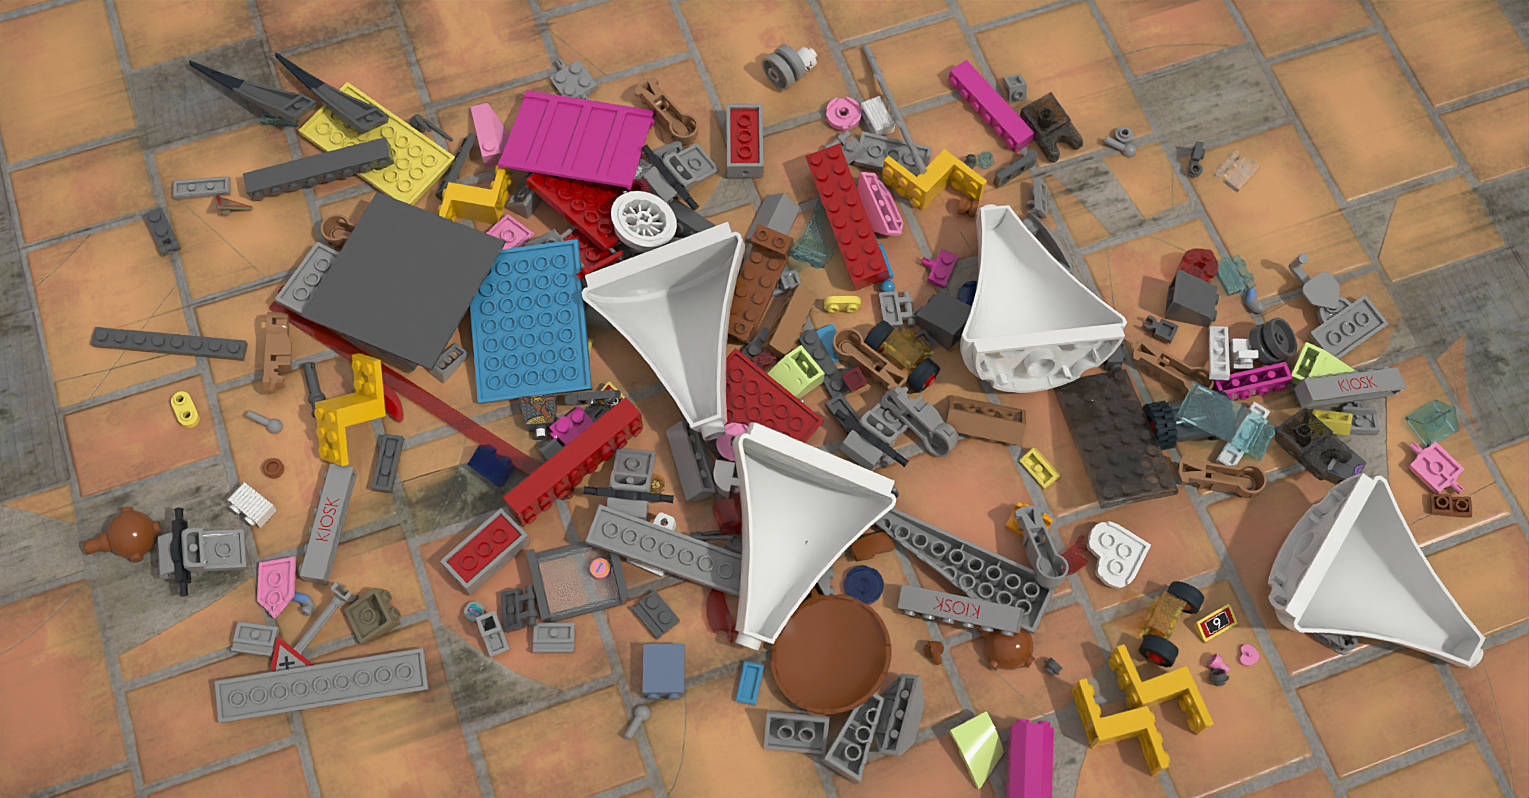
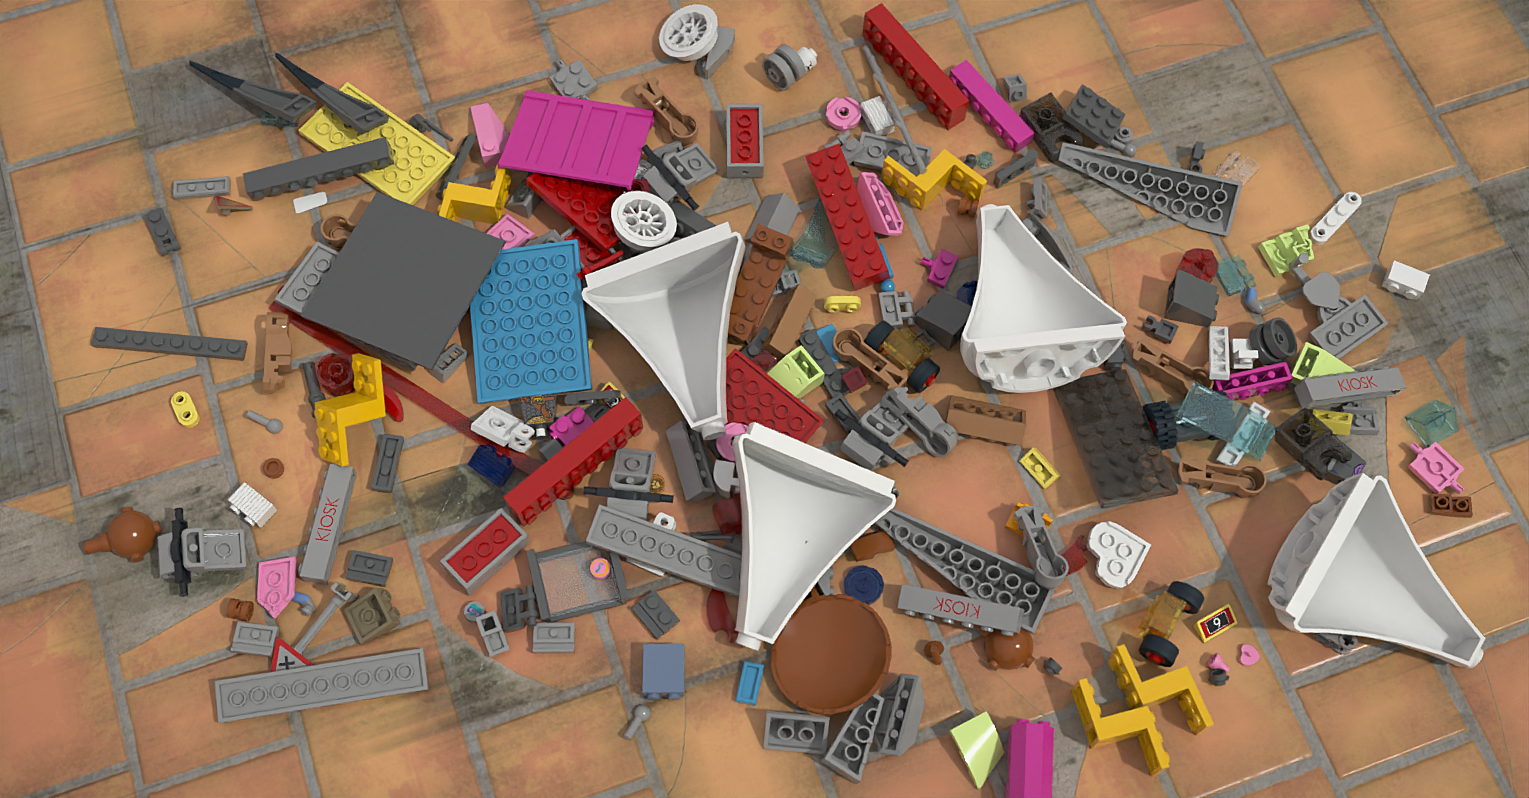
none -> dark orange wheel [226,598,254,622]
none -> white sticker [293,192,327,213]
none -> clear red brick [316,353,355,397]
none -> dark grey plate [345,550,393,587]
none -> white plate [471,406,535,453]
none -> white piece [659,4,718,61]
none -> light grey slope [702,26,735,80]
none -> red brick [862,3,969,130]
none -> light grey wedge [1059,142,1243,236]
none -> dark grey plate [1062,84,1126,149]
none -> yellowish green slope [1257,224,1314,277]
none -> white plate [1309,192,1362,245]
none -> white brick [1381,260,1430,301]

